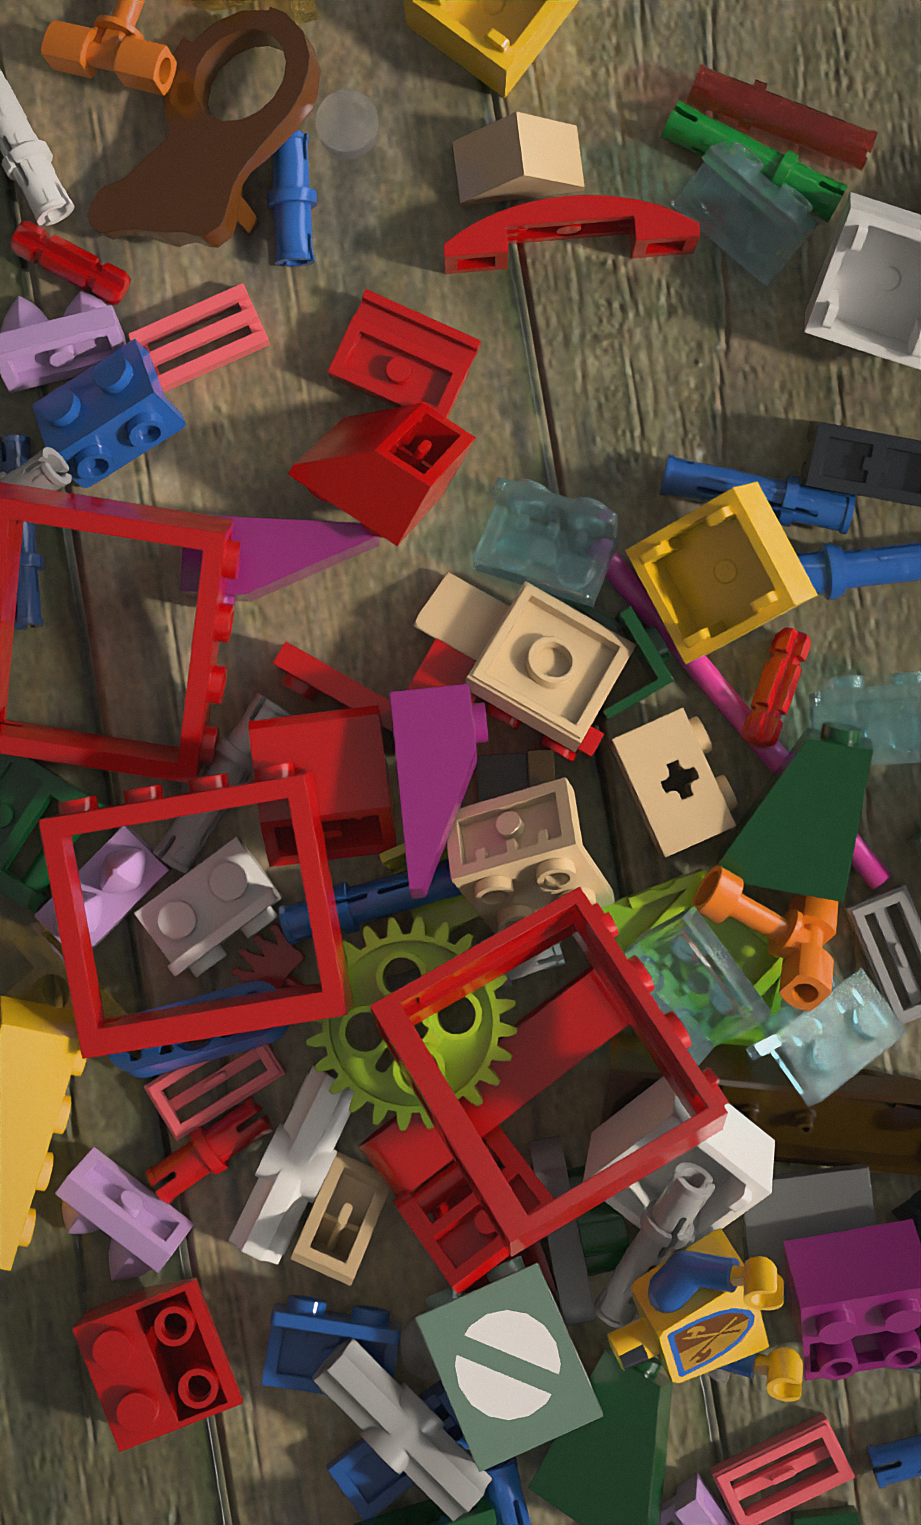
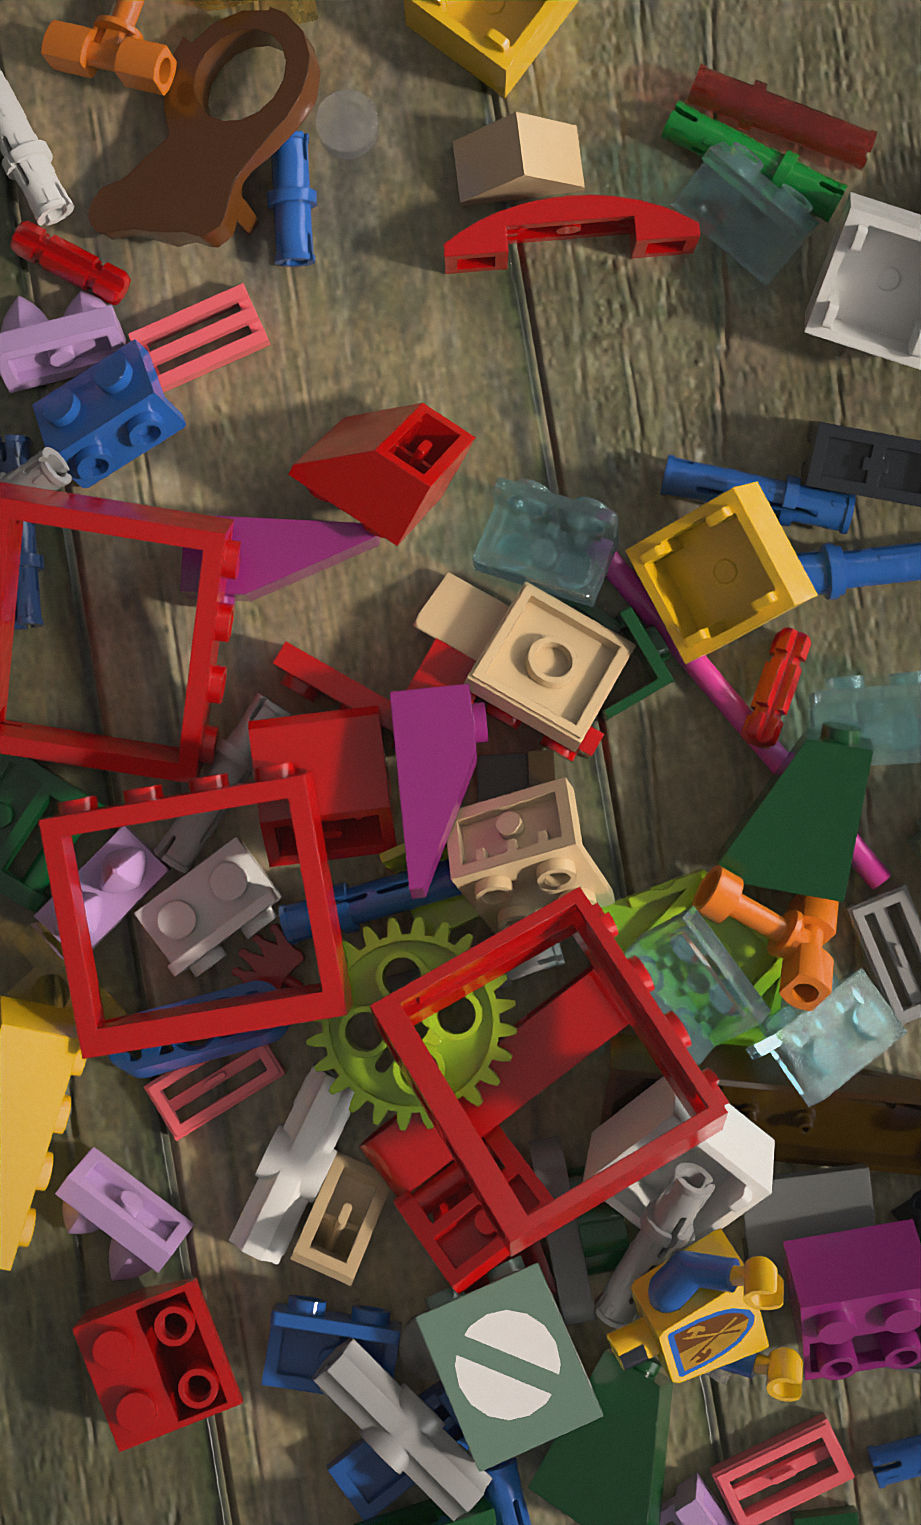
red pin [145,1096,274,1204] -> none
red plate [328,289,481,419] -> none
tan brick [608,708,739,858] -> none

